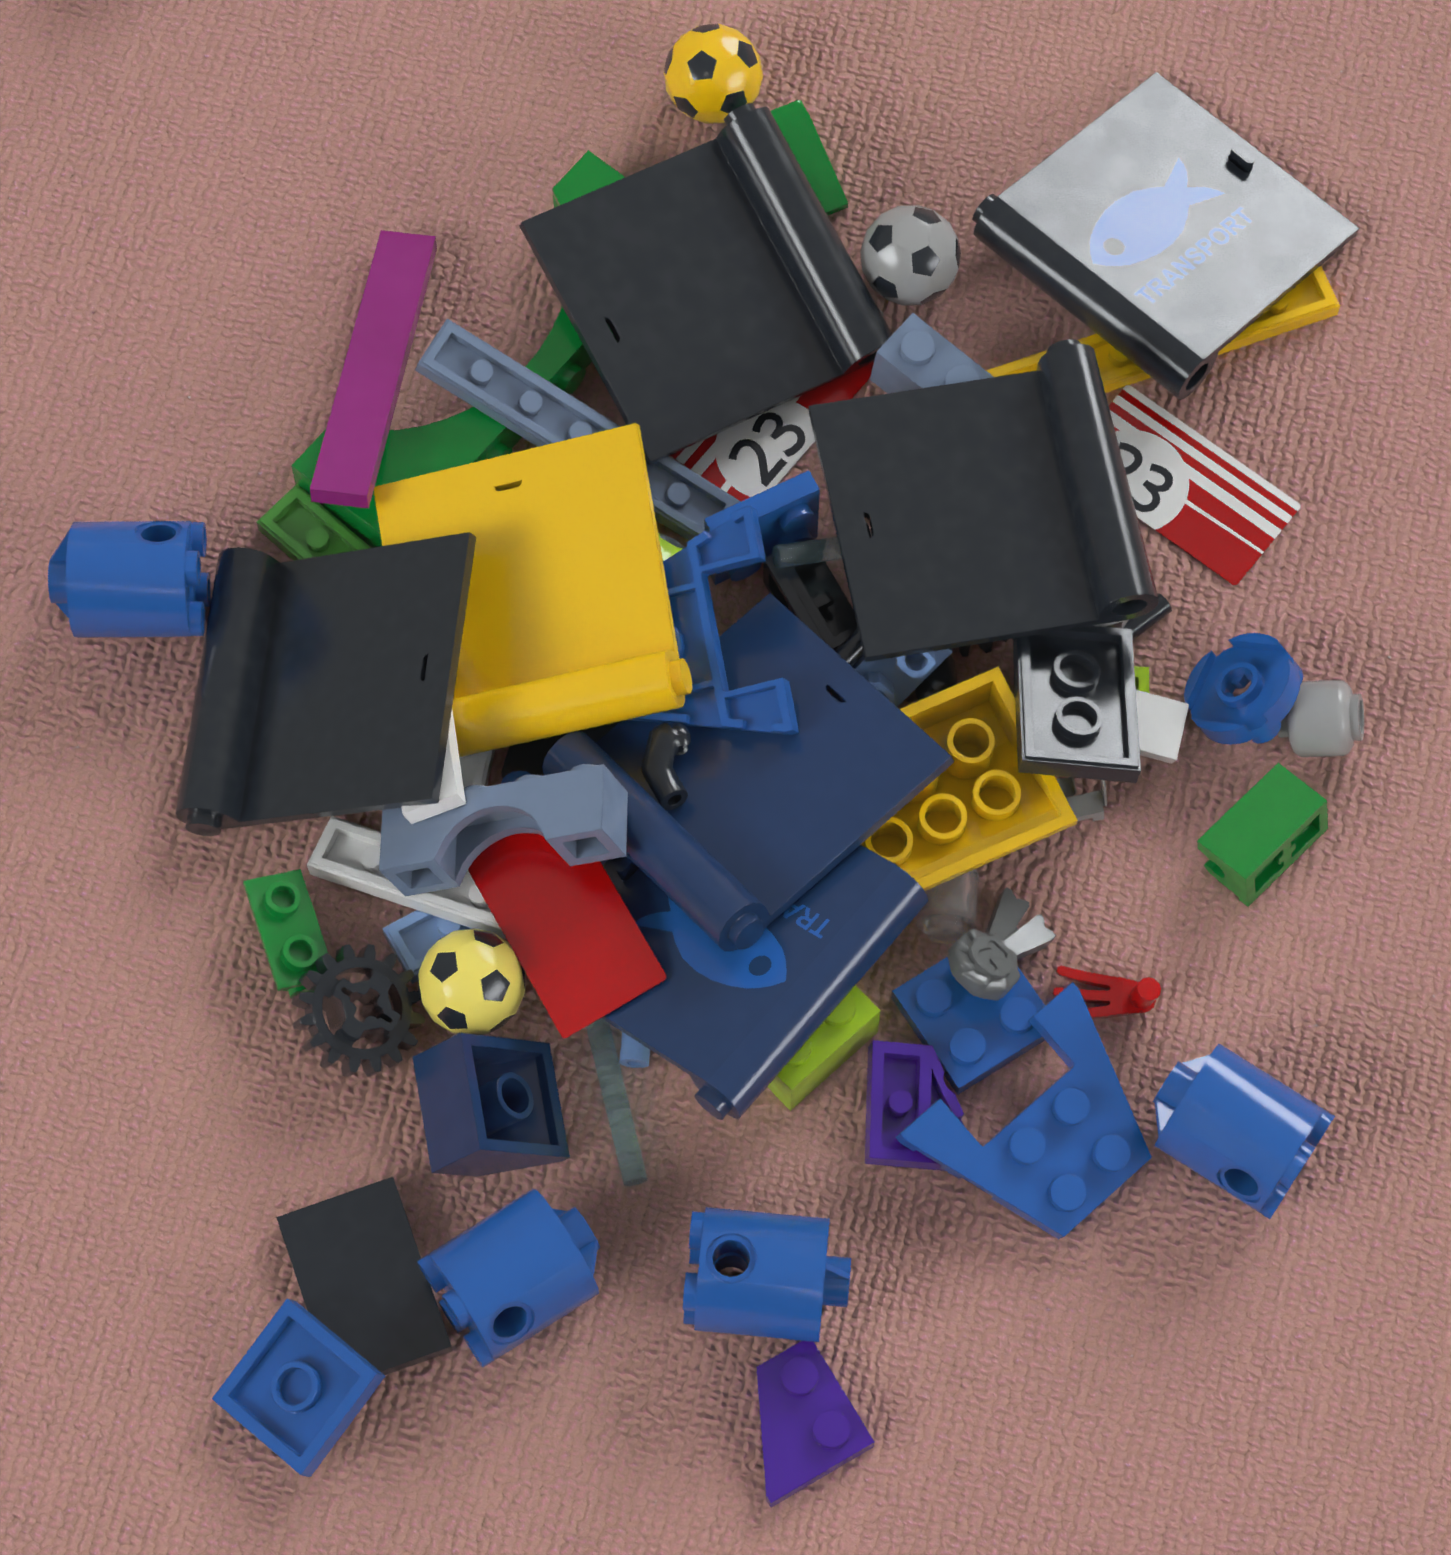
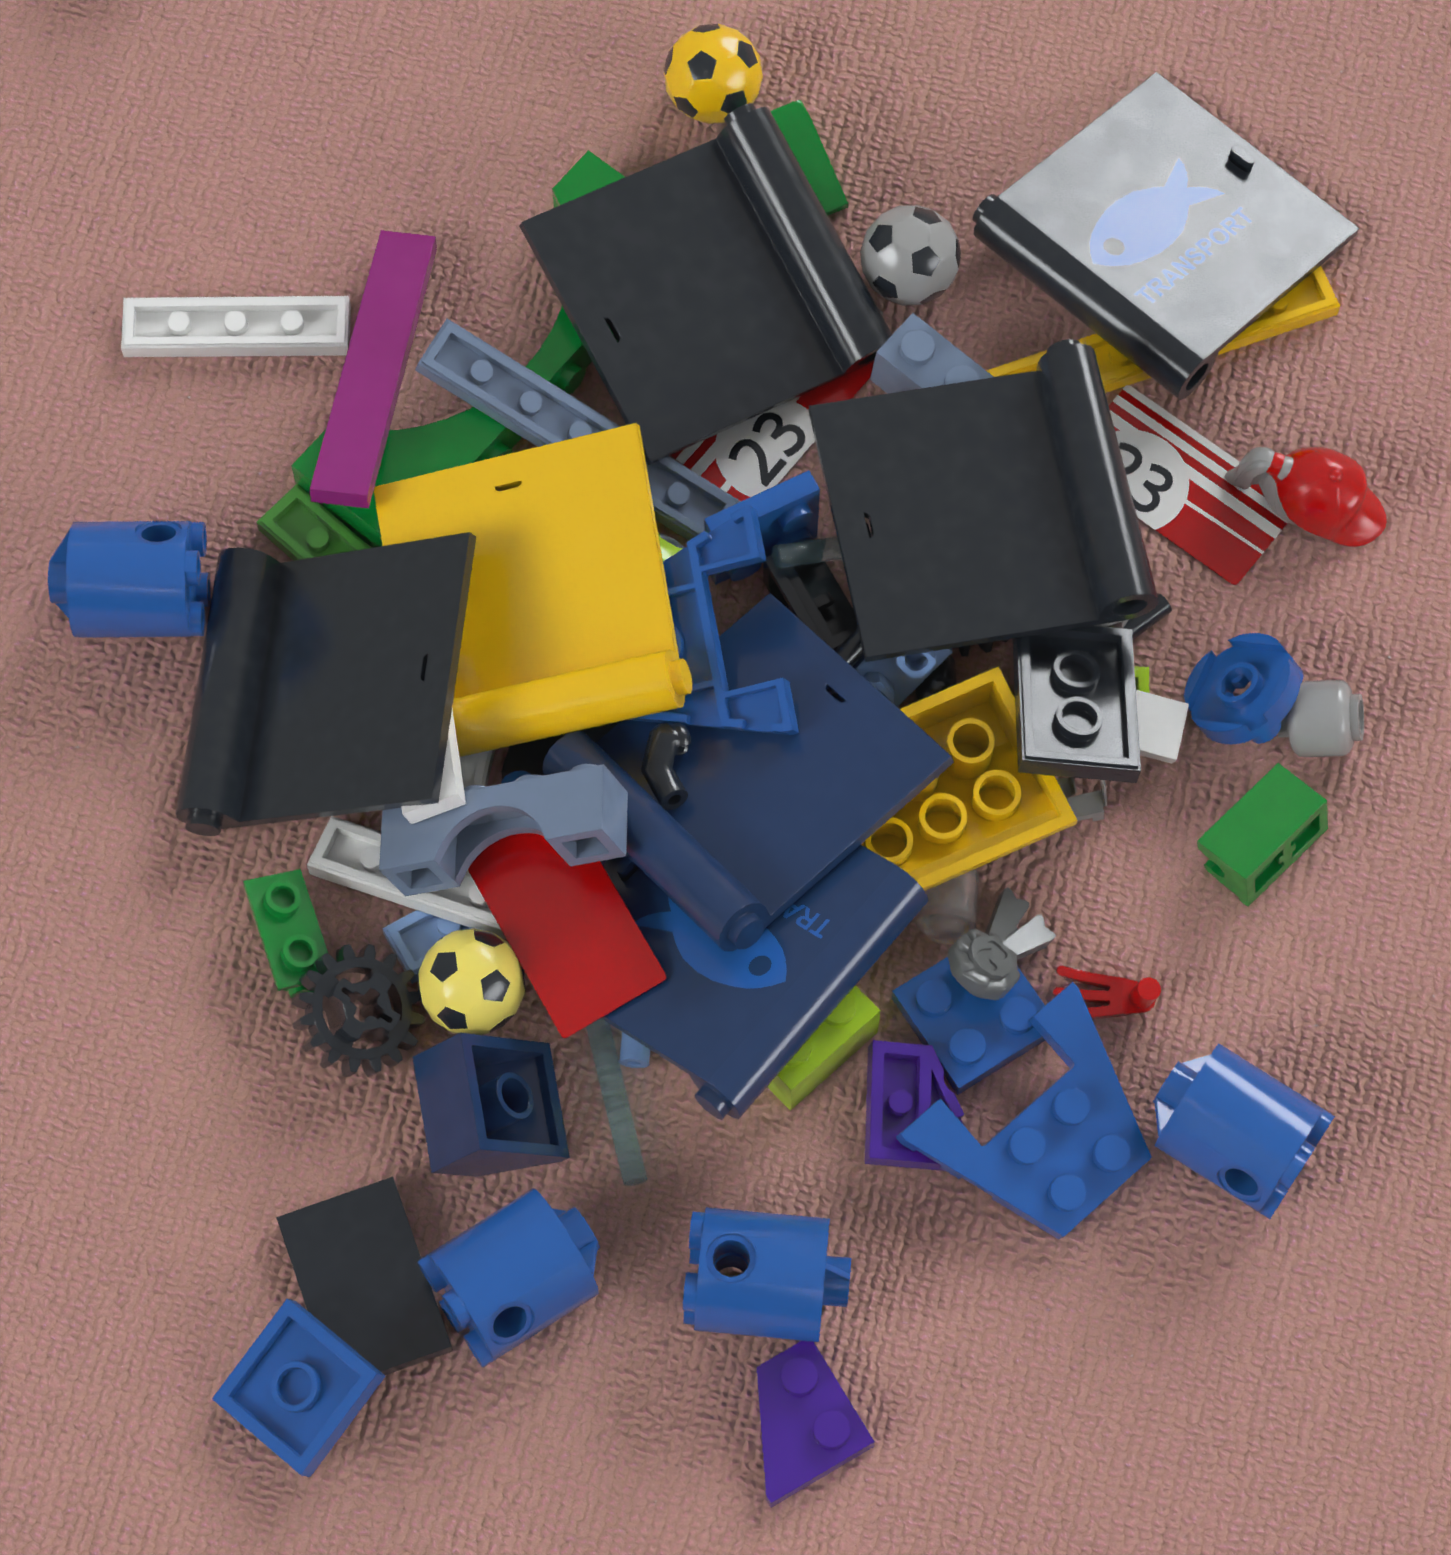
none -> white tile [121,296,351,357]
none -> red hair [1224,447,1387,547]

